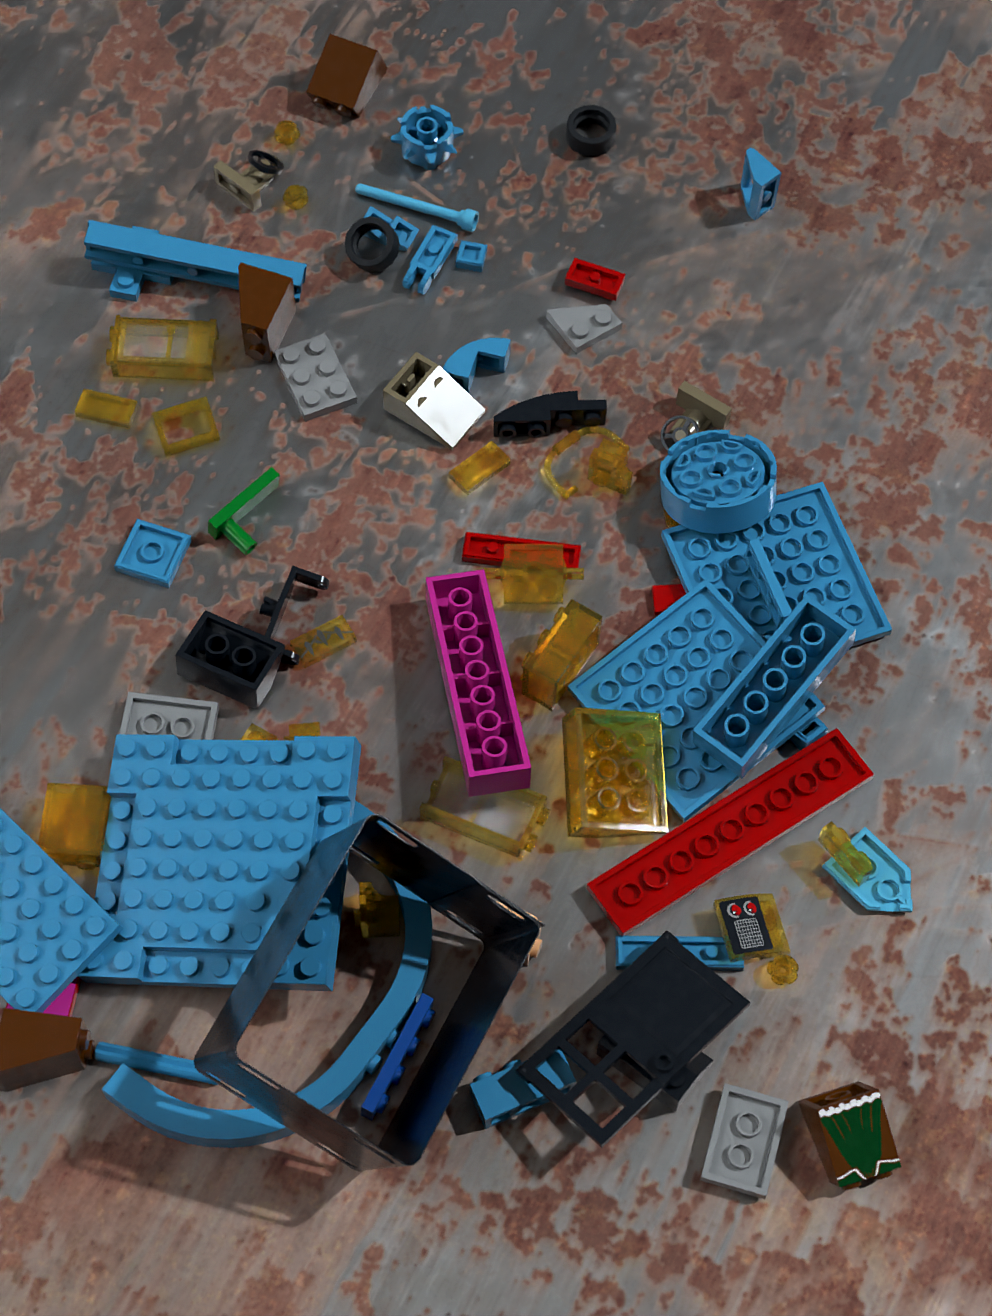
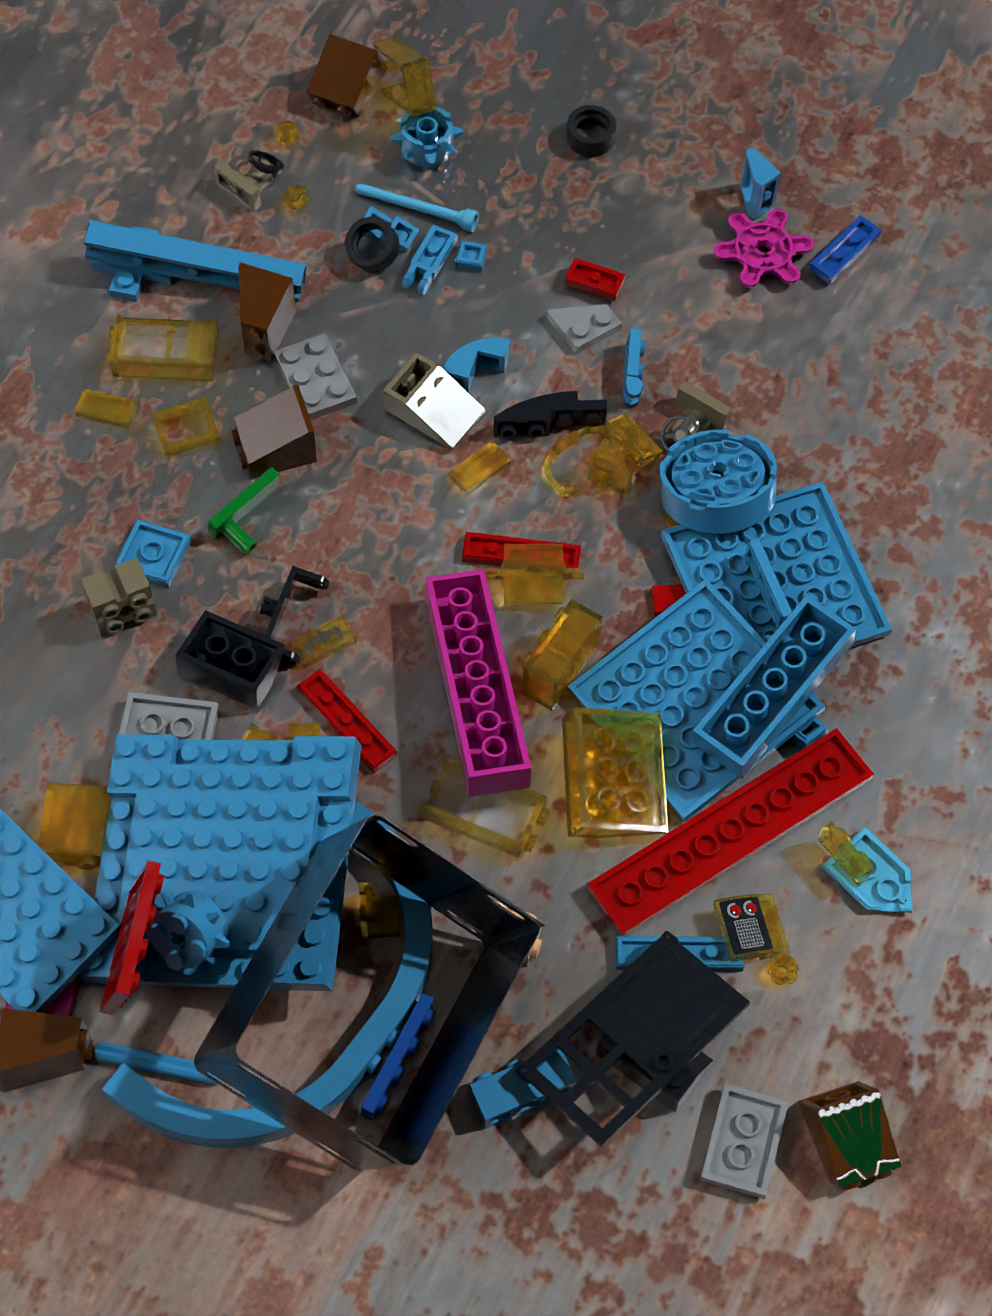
none -> dark tan brick [81,557,157,636]
none -> red plate [99,860,164,1015]
none -> dark azure brick [146,891,230,971]
none -> slope [231,385,317,479]
none -> red tile [297,669,397,773]
none -> clear yellow door [372,36,437,117]
none -> clear yellow plate [603,413,663,467]
none -> dark azure hinge [622,328,645,408]
none -> dark pink plate [714,209,814,289]
none -> blue plate [809,215,882,284]

